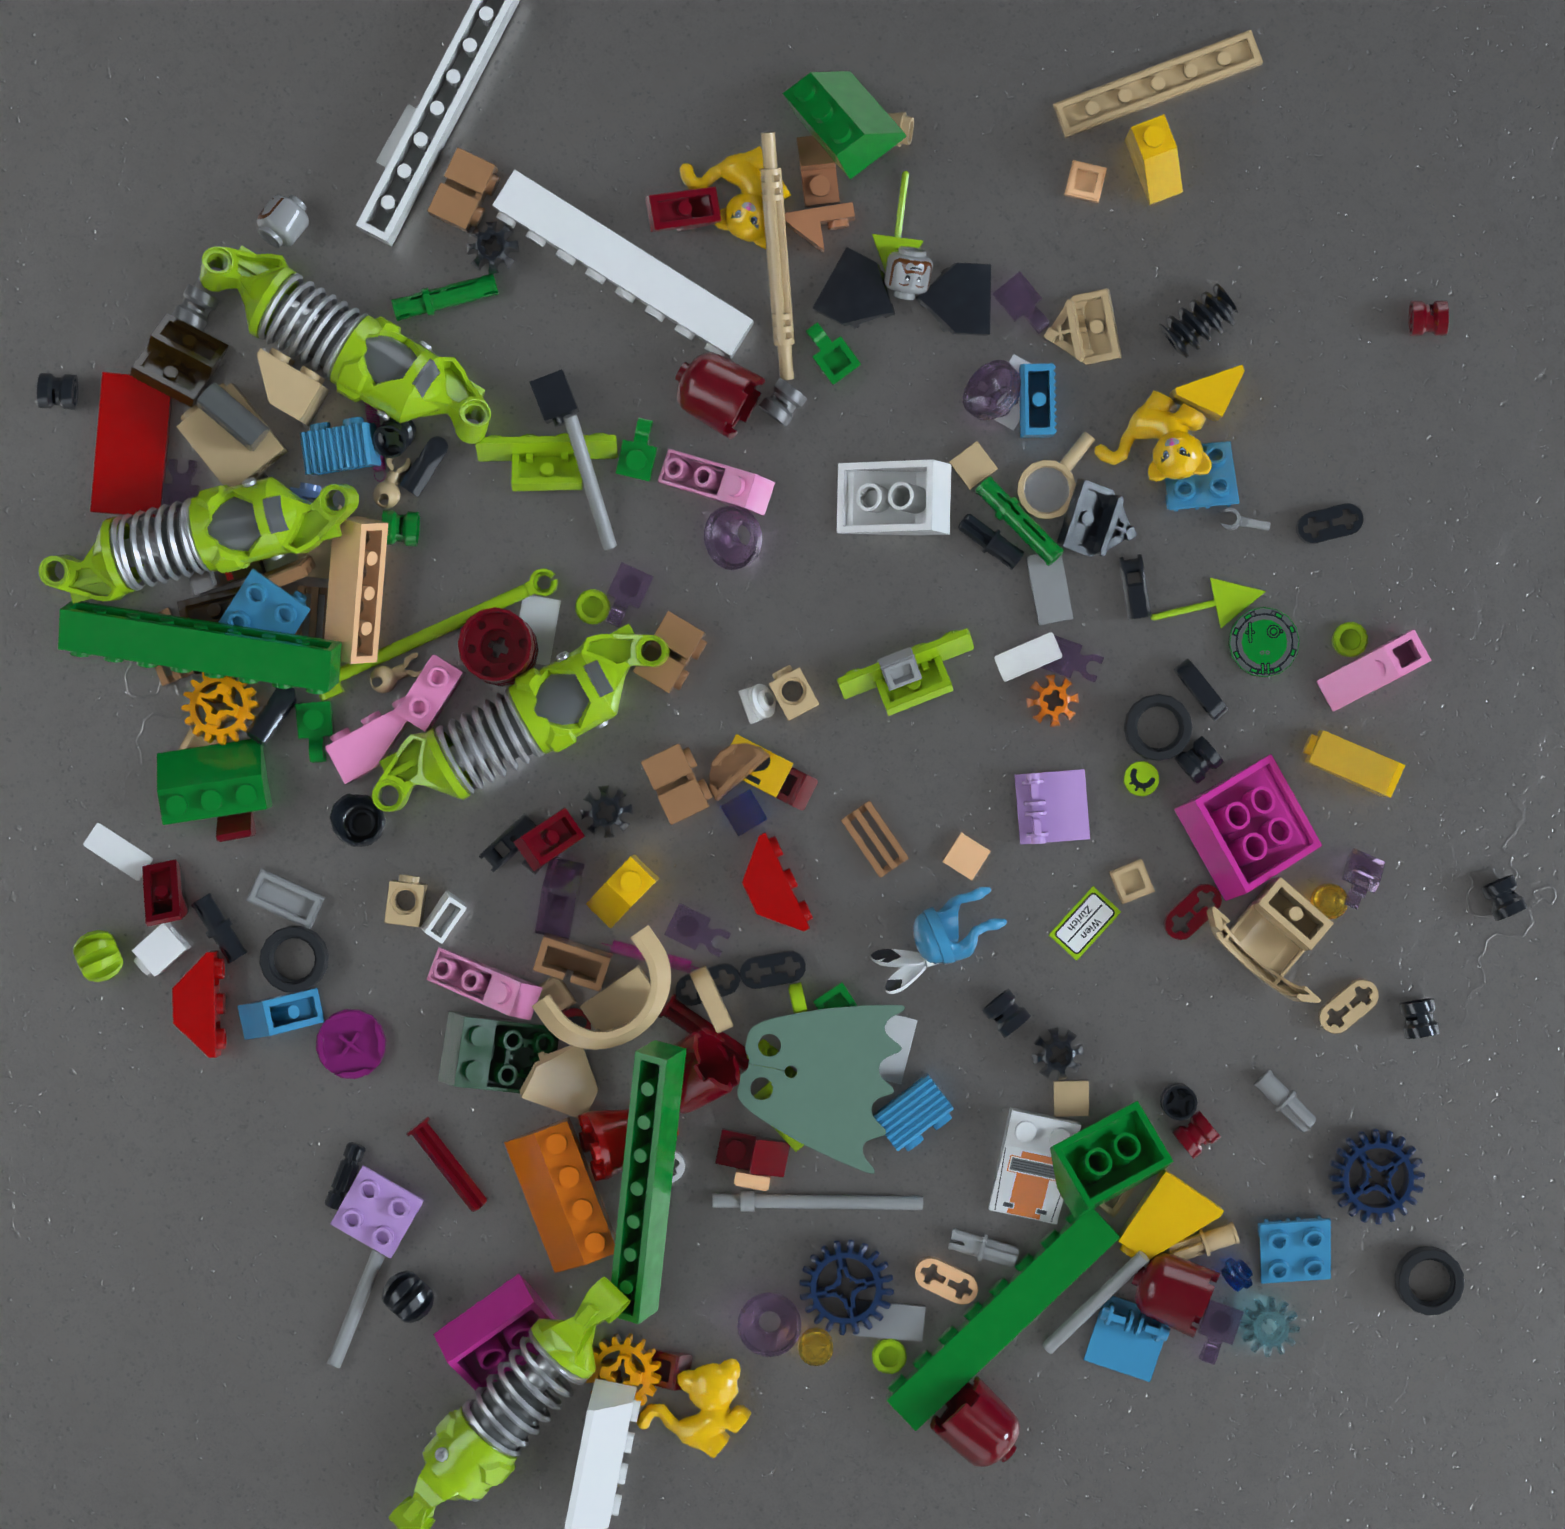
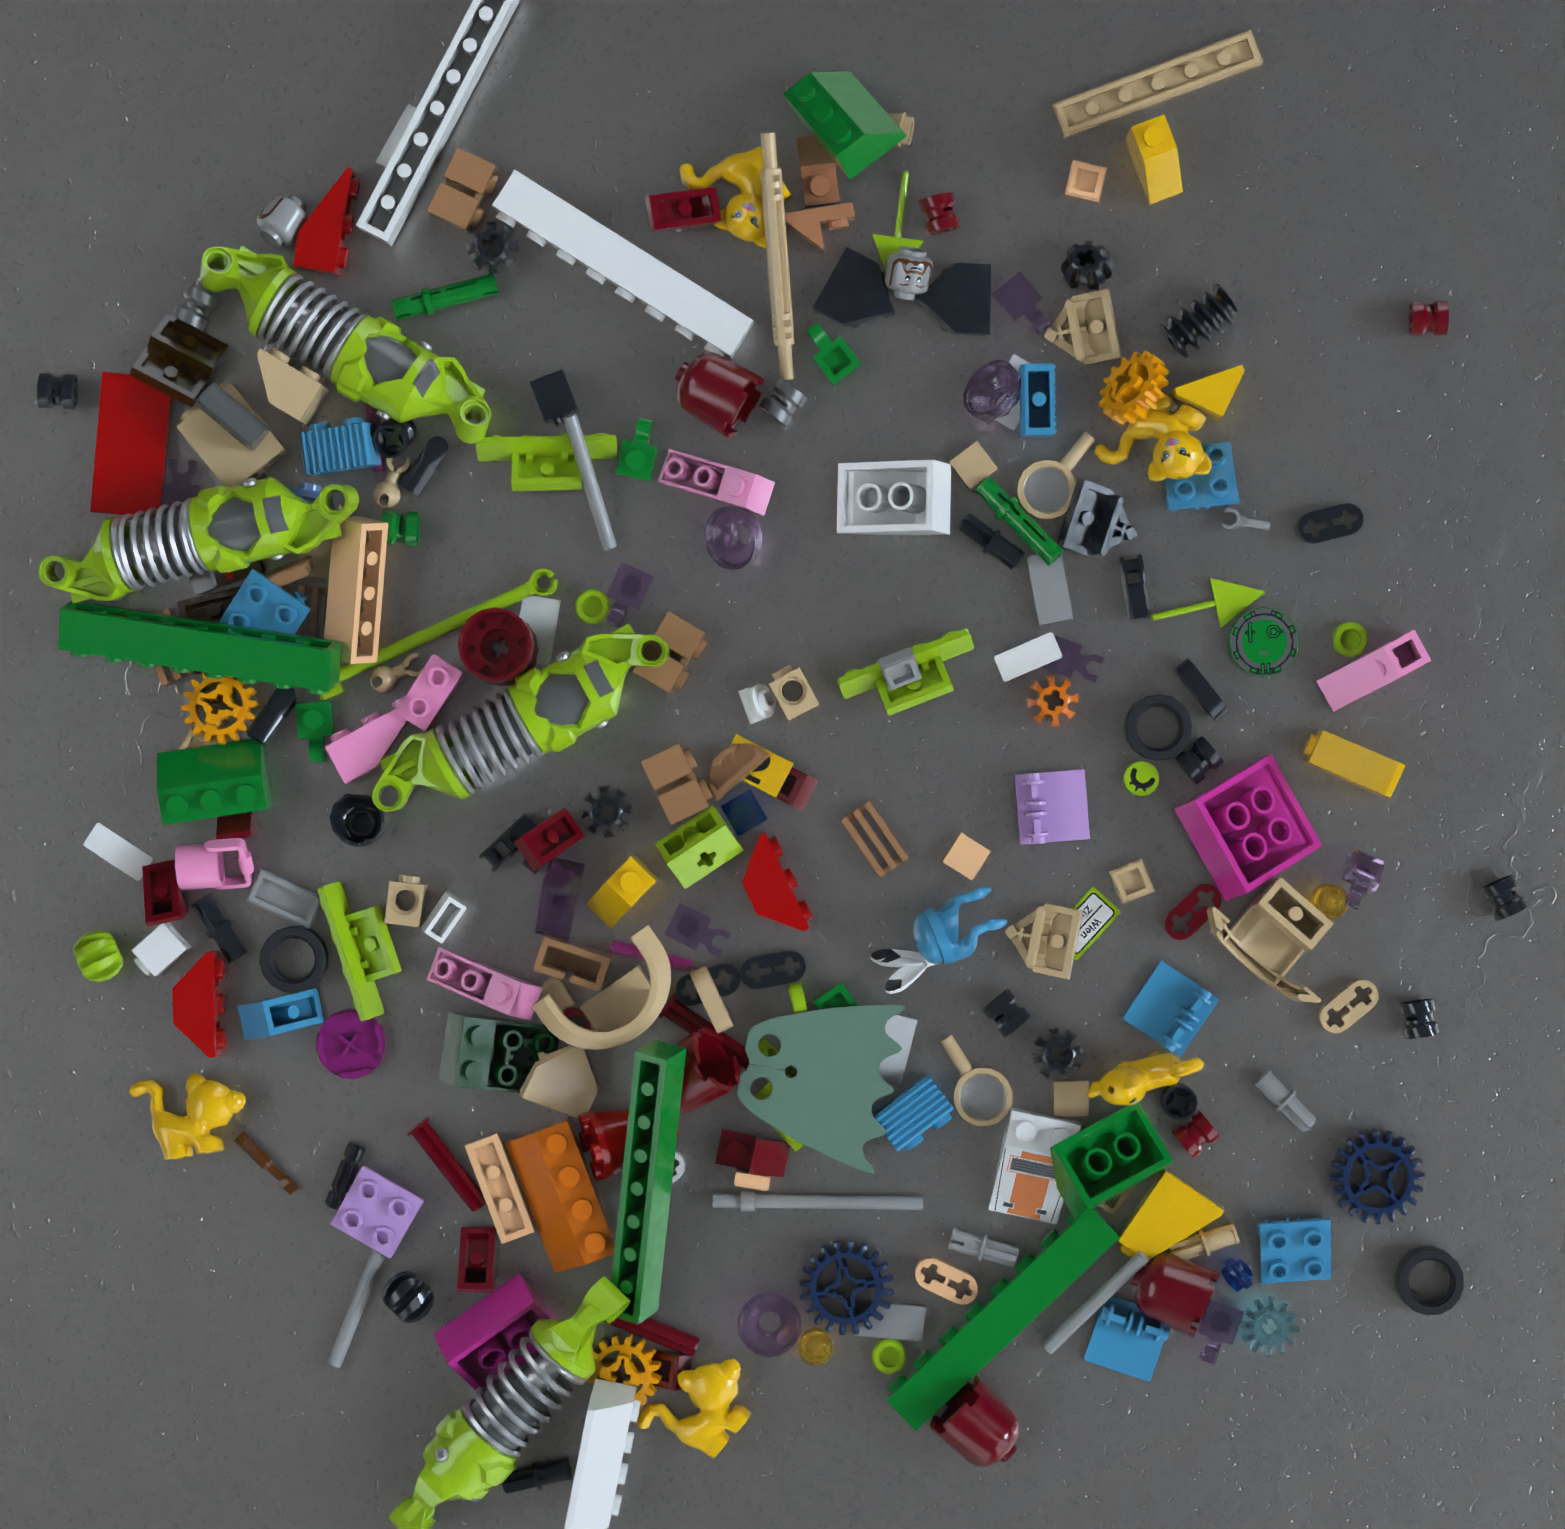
none -> yellow animal [129,1073,246,1160]
none -> bright pink piece [175,838,254,890]
none -> reddish brown piece [234,1131,298,1195]
none -> red slope [293,168,360,277]
none -> lime bracket [318,881,402,1021]
none -> dark red slope [457,1227,497,1292]
none -> light nougat plate [465,1132,535,1244]
none -> black axle [502,1457,572,1494]
none -> dark red axle [604,1317,699,1357]
none -> lime brick [655,805,744,889]
none -> dark red wheel [919,192,961,236]
none -> piece [940,1034,1013,1127]
none -> tan slope [1004,903,1083,979]
none -> black piece [1060,240,1113,294]
none -> yellow animal [1087,1050,1204,1106]
none -> light orange gear [1099,350,1169,425]
none -> dark azure hinge [1122,960,1220,1057]

